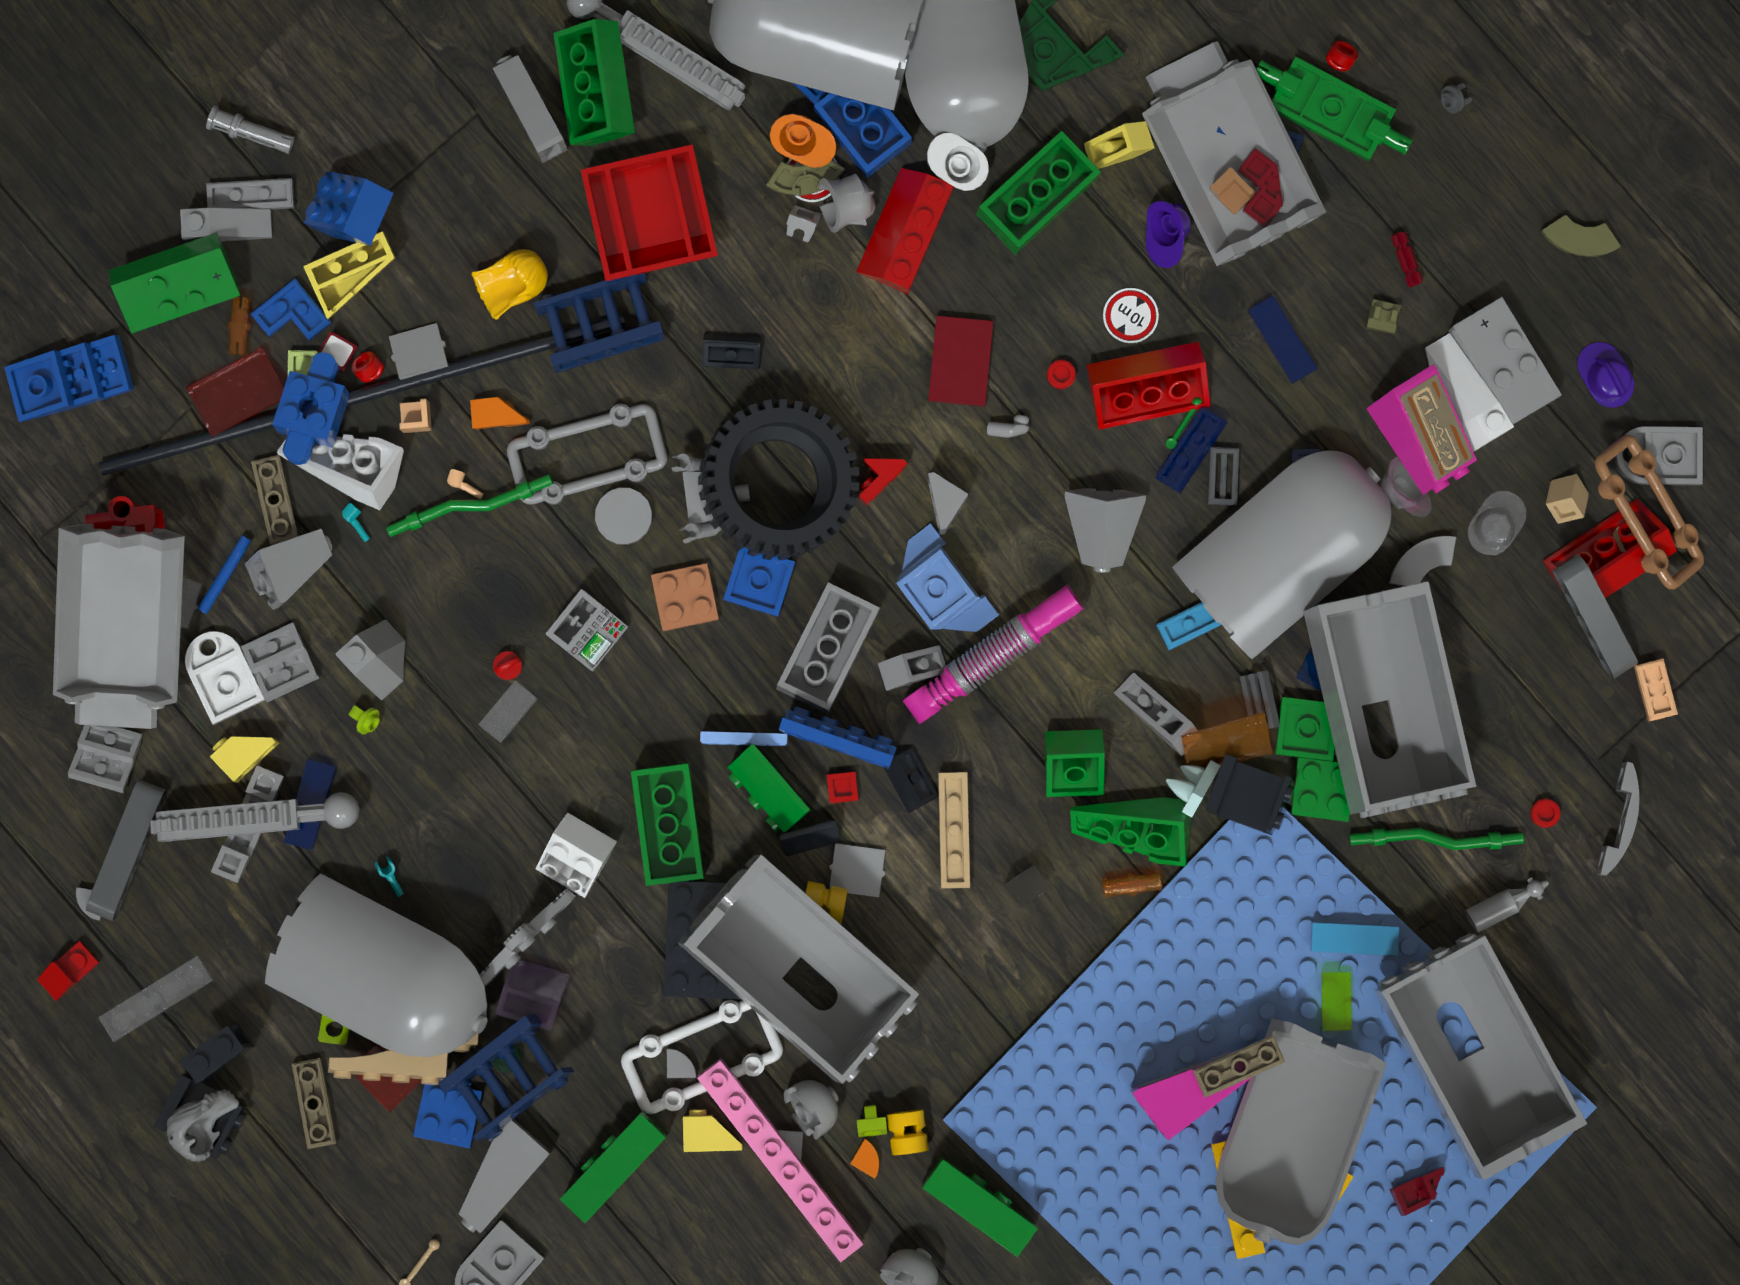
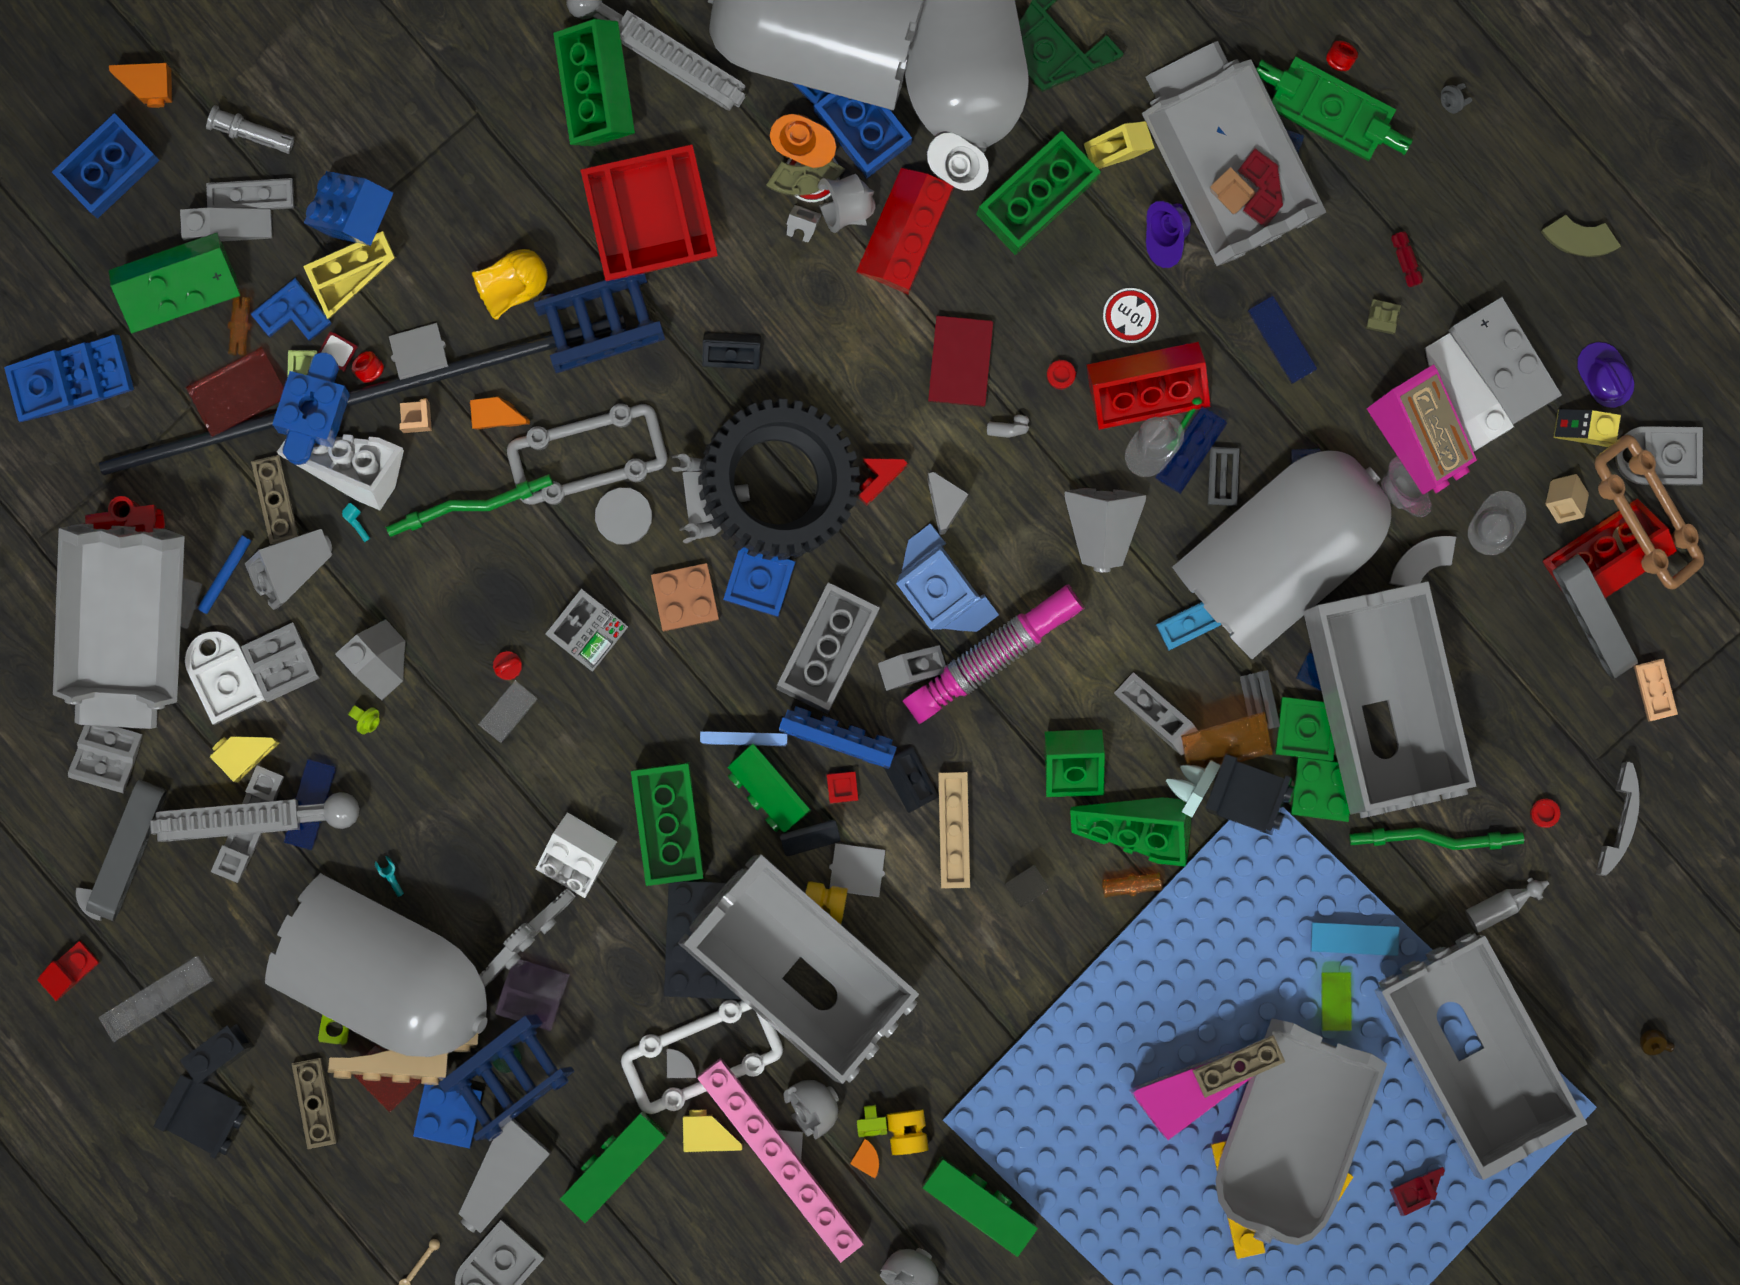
light grey piece [167,1089,239,1162] -> none
light nougat hand [447,469,483,500] -> none
light grey slope [493,55,567,163] -> none
none -> blue brick [52,113,160,219]
none -> orange slope [109,63,172,108]
none -> clear piece [1125,416,1184,477]
none -> slope [1554,409,1621,447]
none -> dark brown piece [1640,1029,1674,1055]

